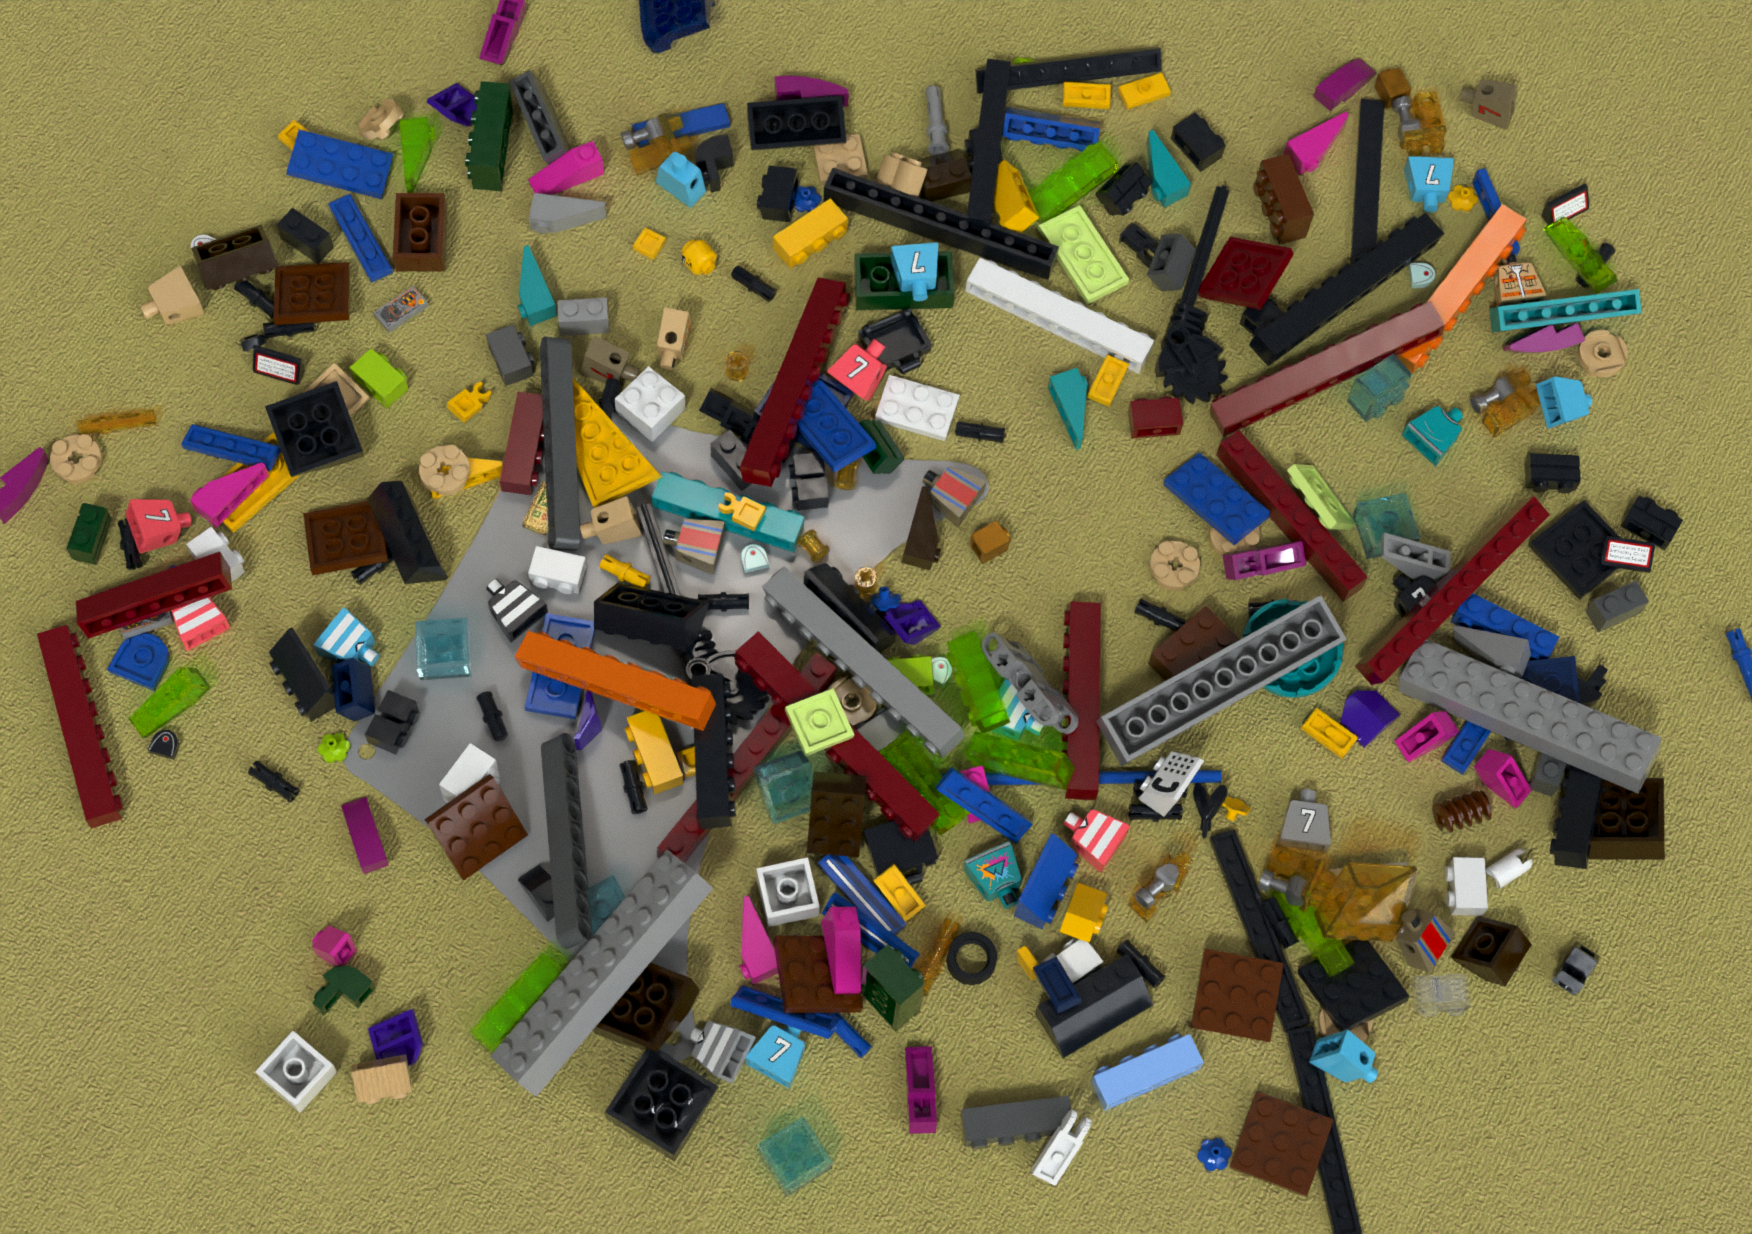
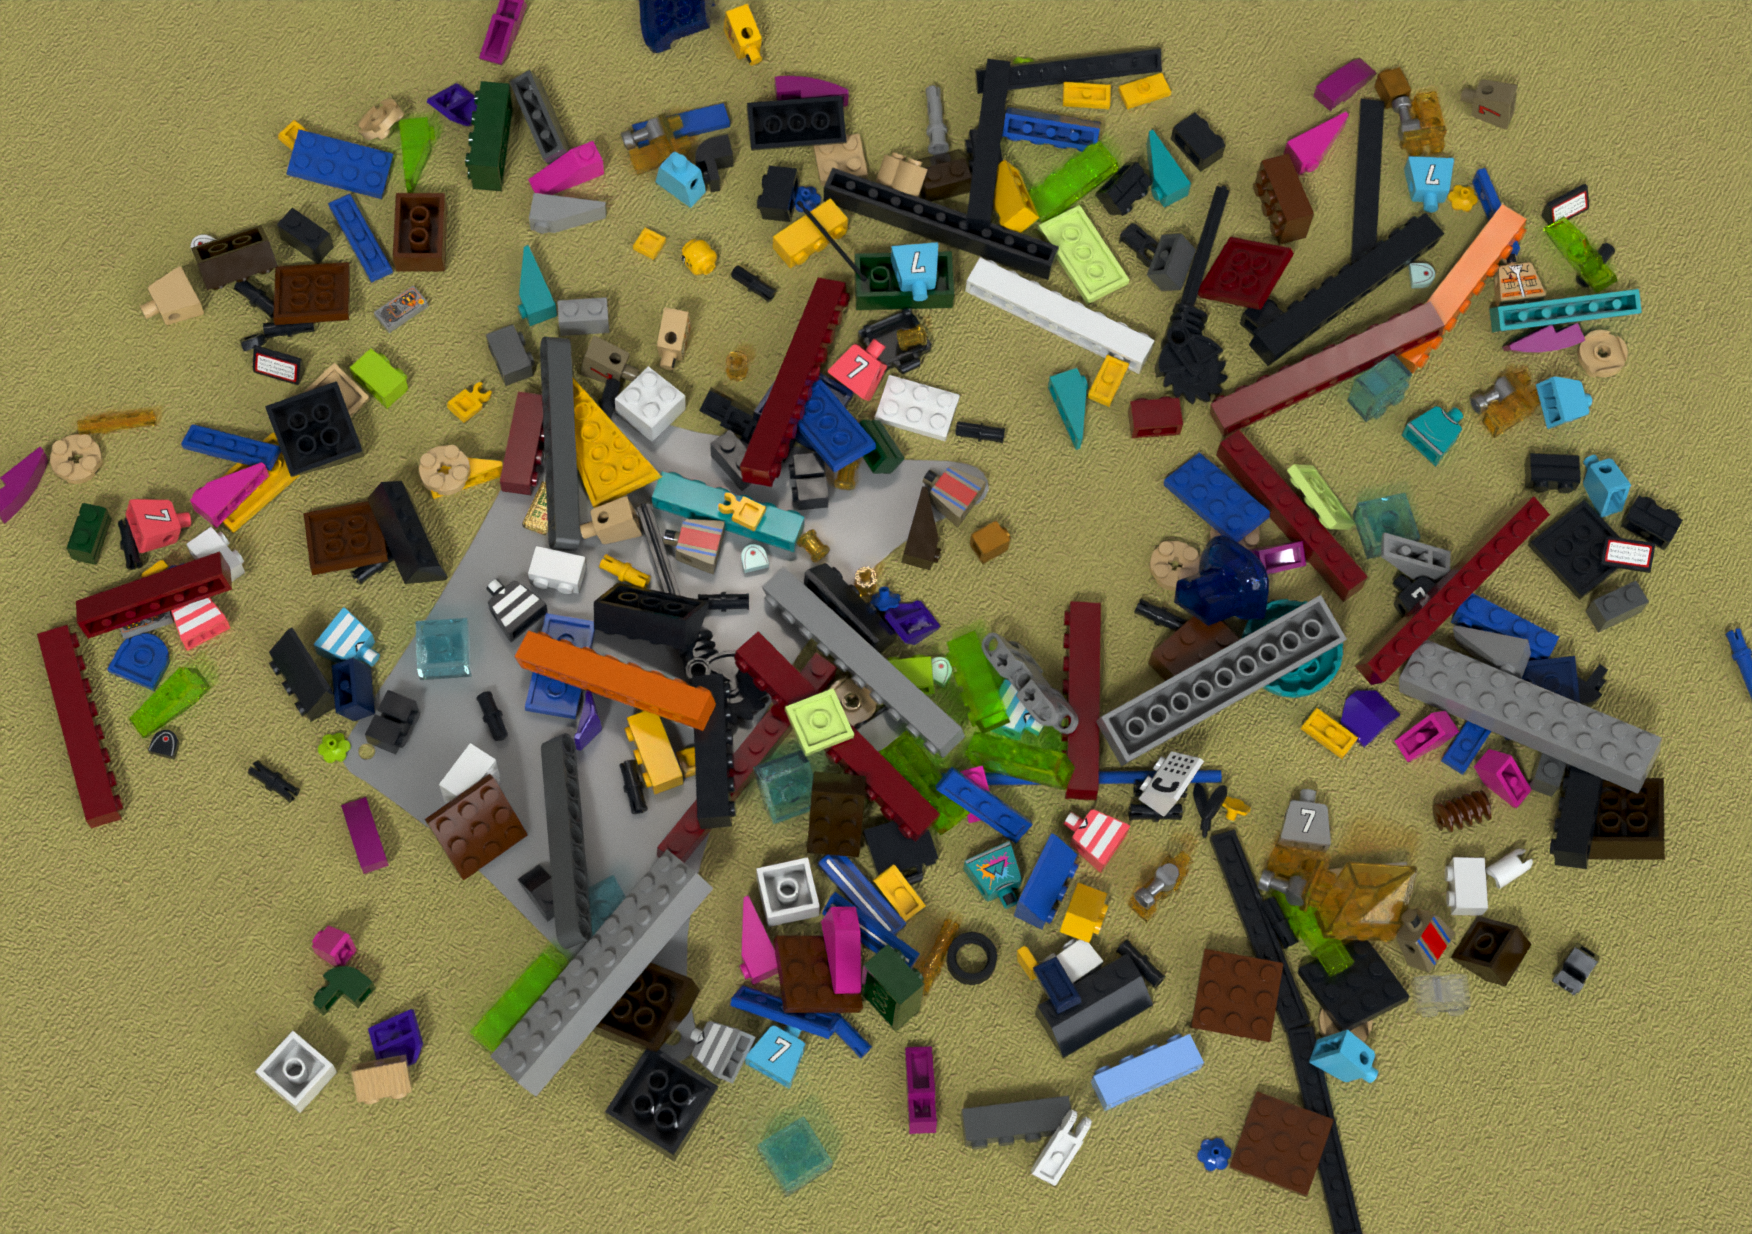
none -> yellow tile [141,560,168,578]
none -> yellow torso [723,4,762,65]
none -> black piece [797,200,867,282]
none -> clear yellow bush [897,324,927,351]
none -> clear blue piece [1174,535,1269,626]
none -> medium azure torso [1583,455,1631,518]

